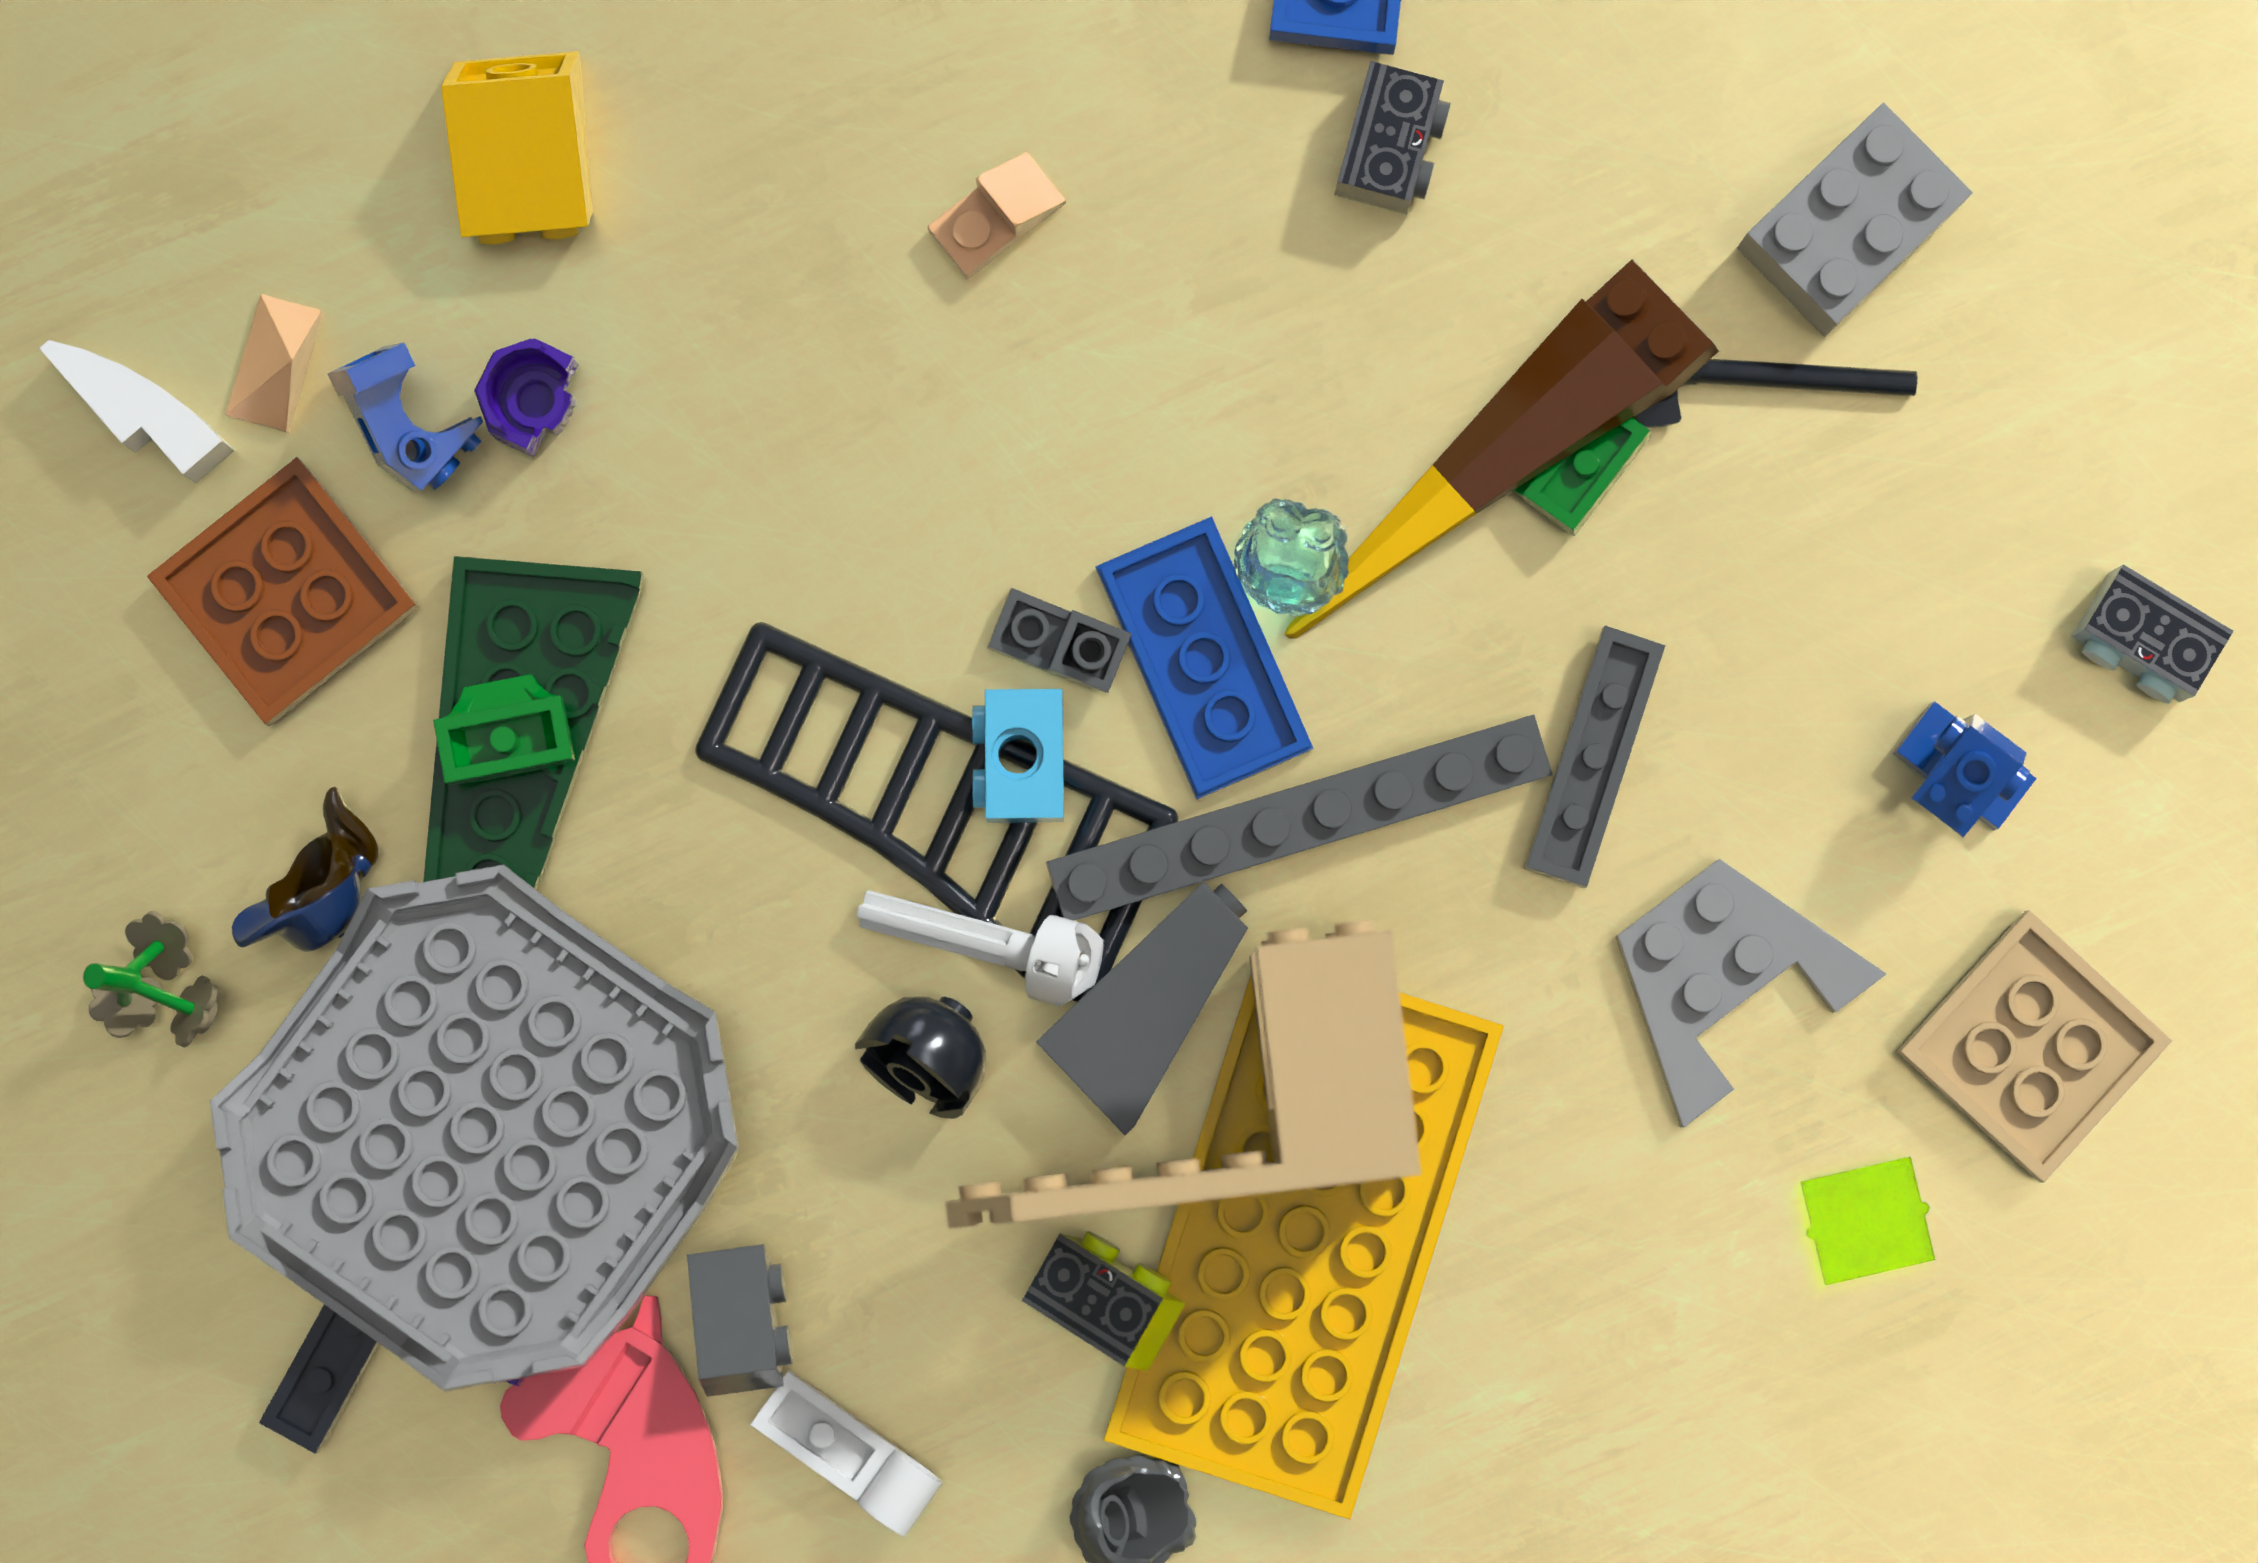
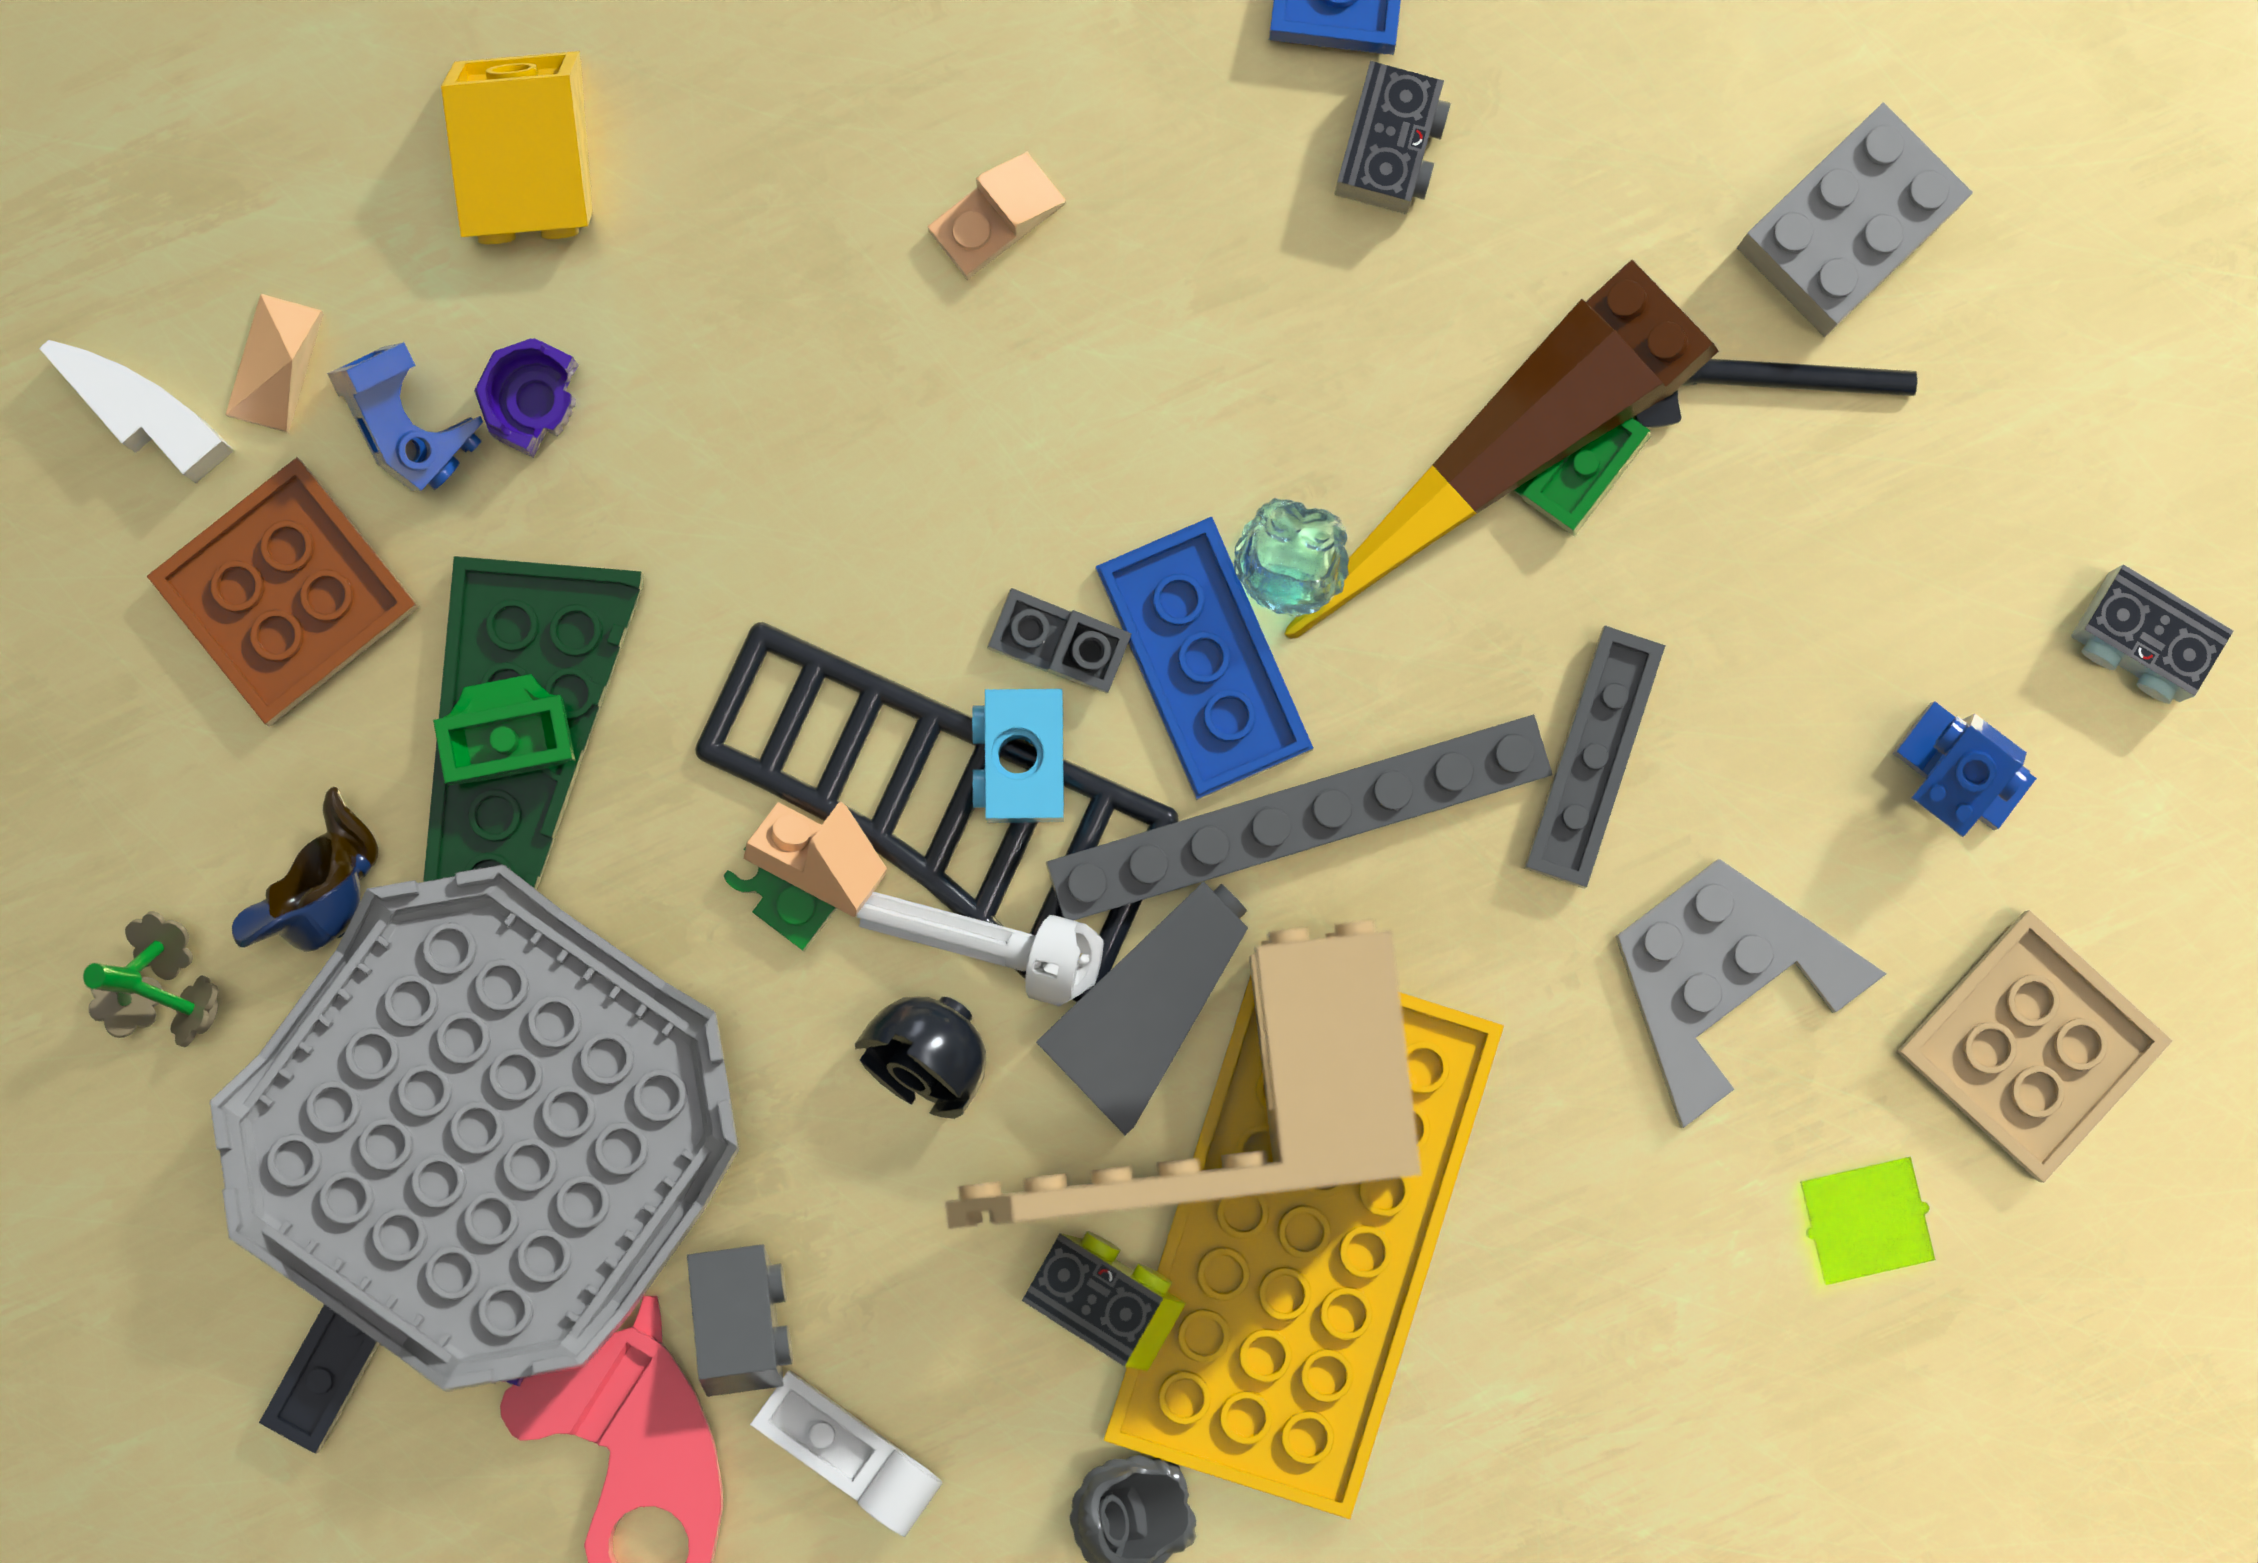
none -> green plate [723,847,837,951]
none -> light nougat slope [743,802,887,917]

